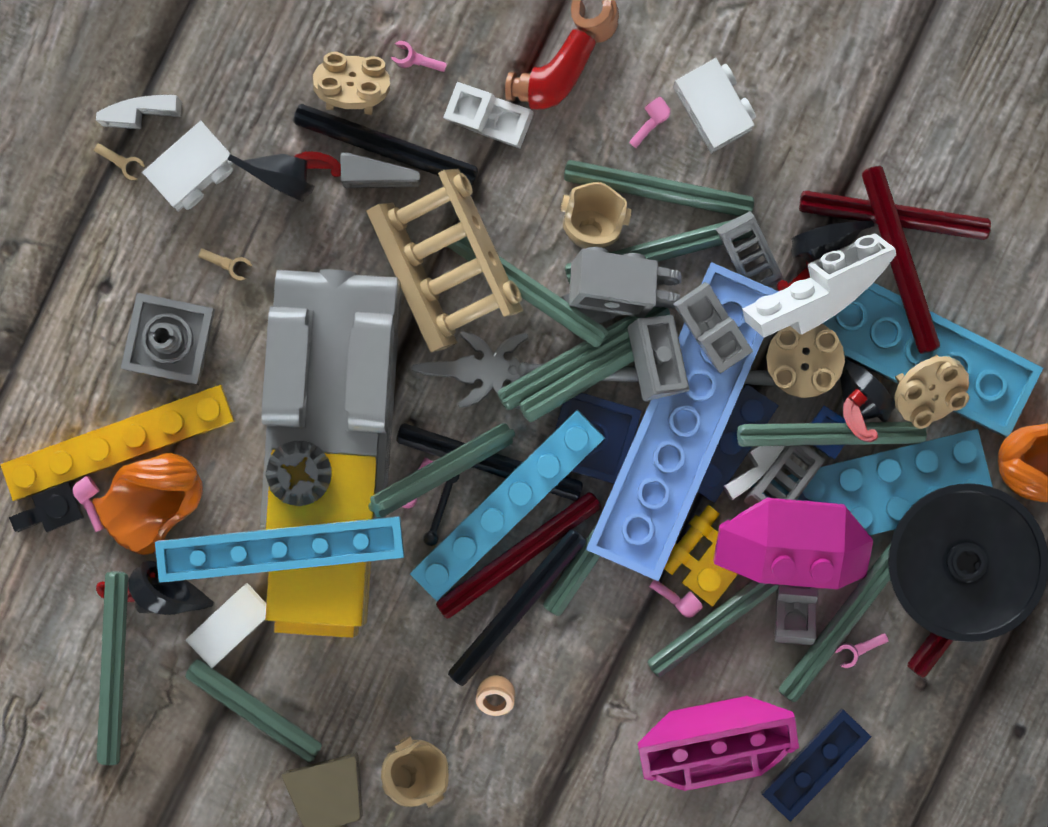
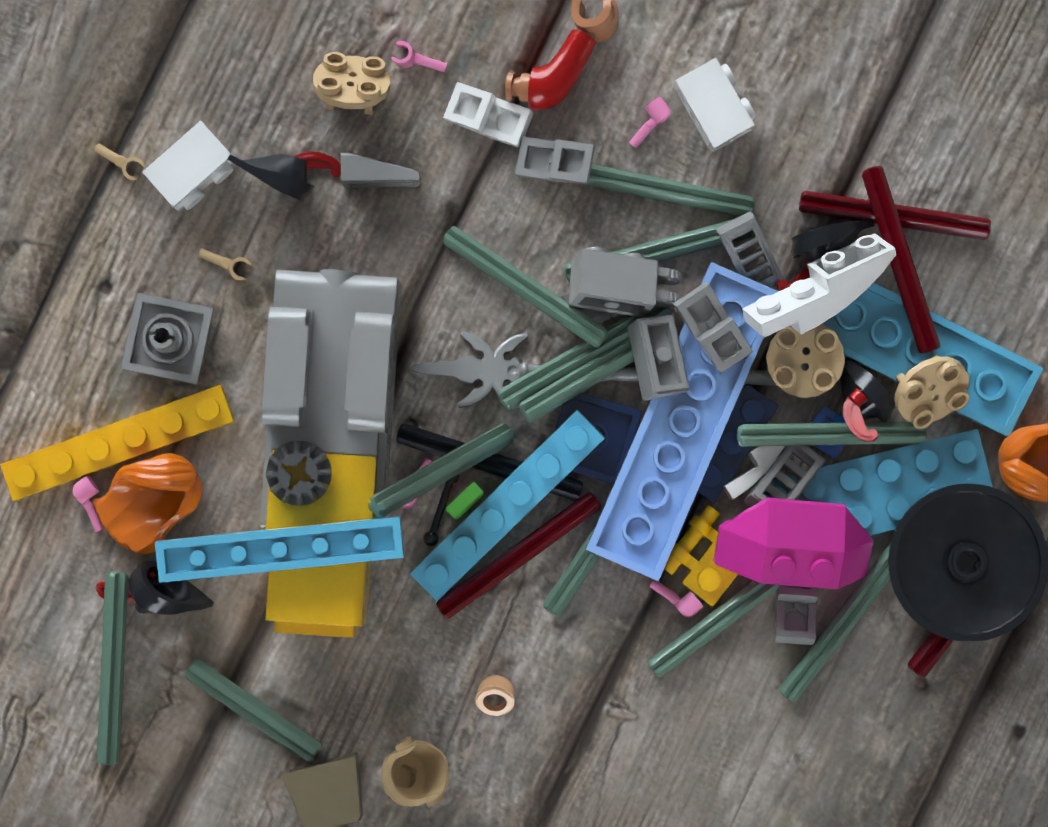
black plate [9,482,84,533] -> none
white slope [96,95,182,129] -> none
white slope [186,583,266,669] -> none
black axle [293,104,478,186] -> none
tan fence [366,169,523,353] -> none
black axle [448,529,586,686] -> none
tan cap [560,182,631,249] -> none
dark pink wedge [637,696,799,791] -> none
dark blue plate [761,708,872,822] -> none
bright pink hand [835,633,889,668] -> none
none -> bright green tile [445,482,484,519]
none -> light grey slope [515,137,595,184]

